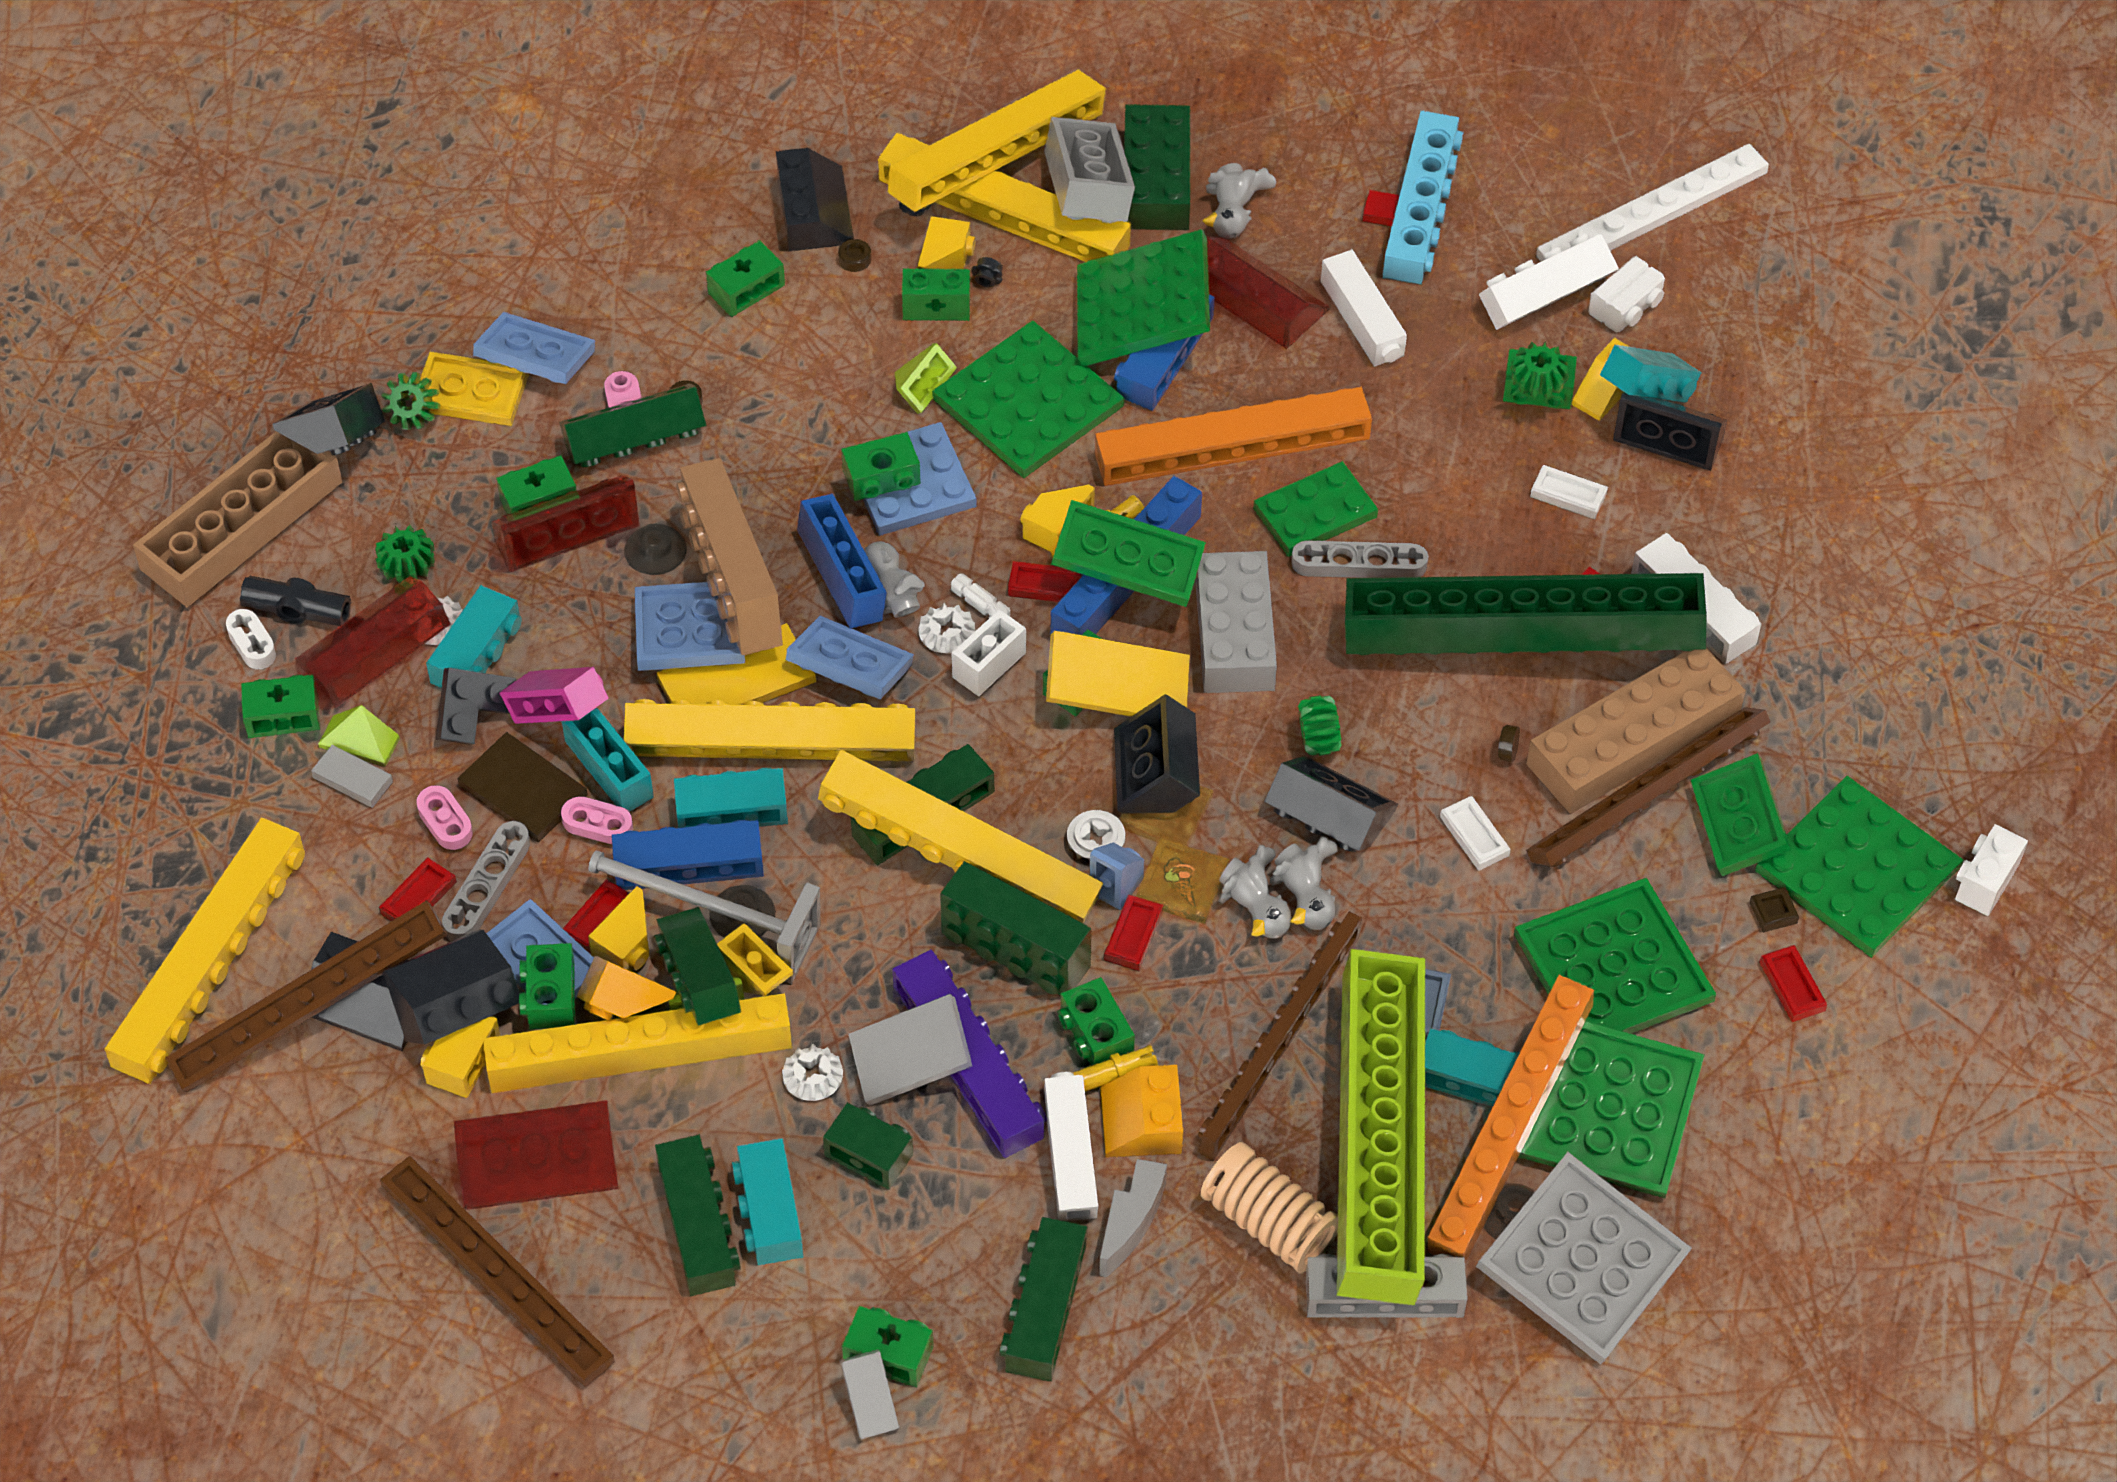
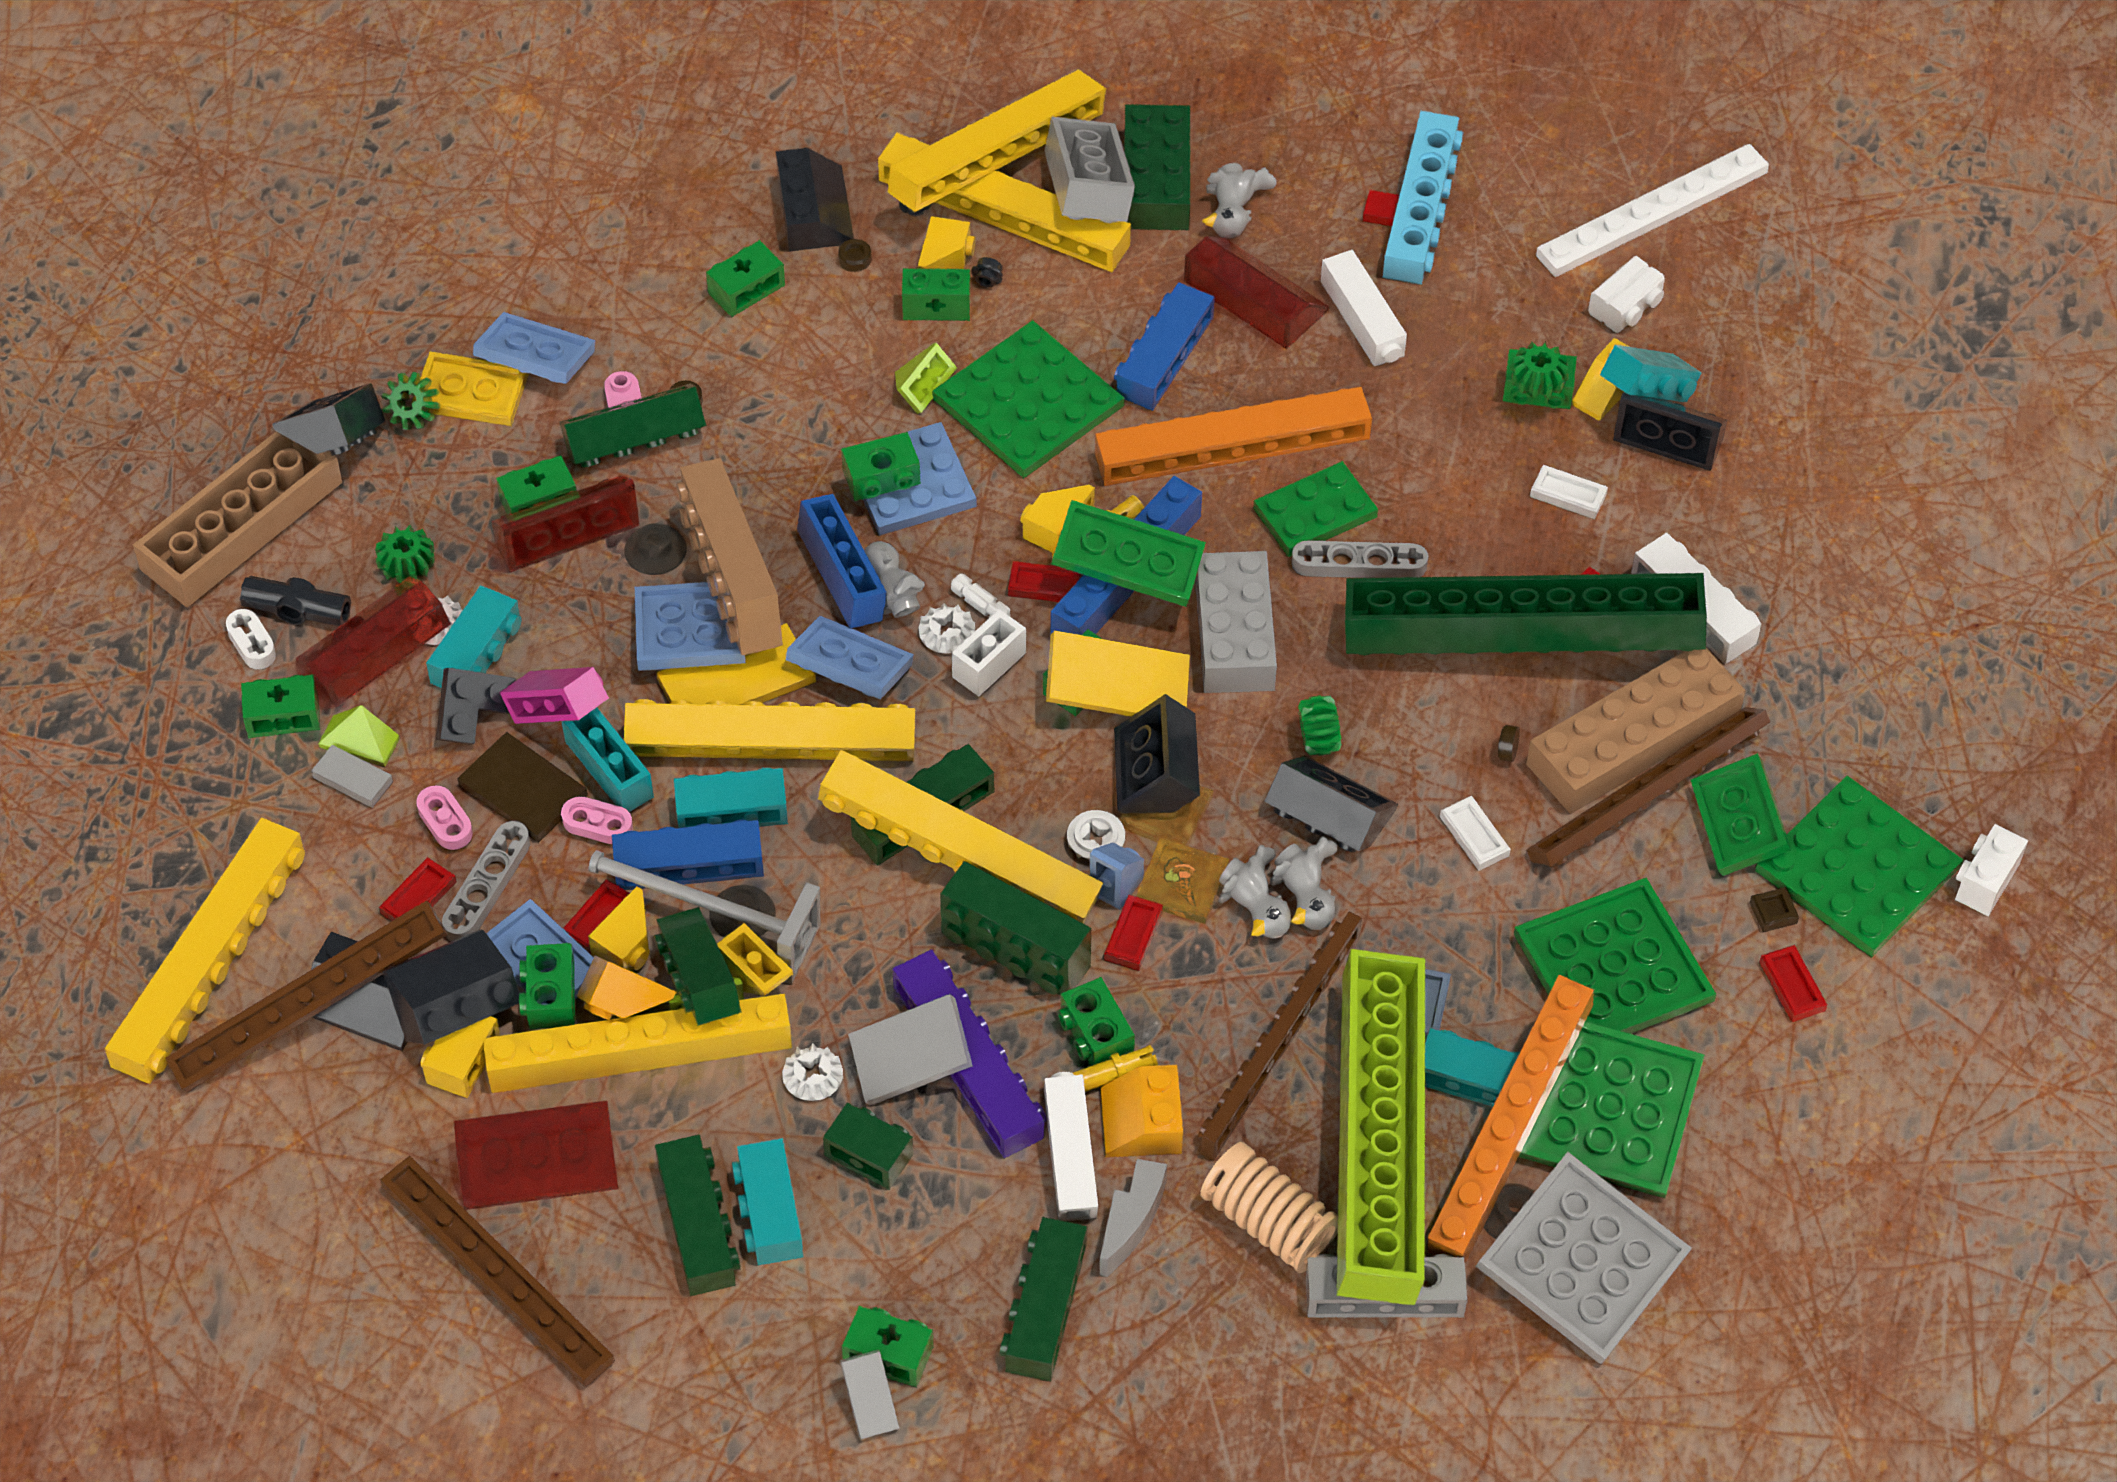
green plate [1077,229,1210,367] -> none
white brick [1479,233,1619,330] -> none

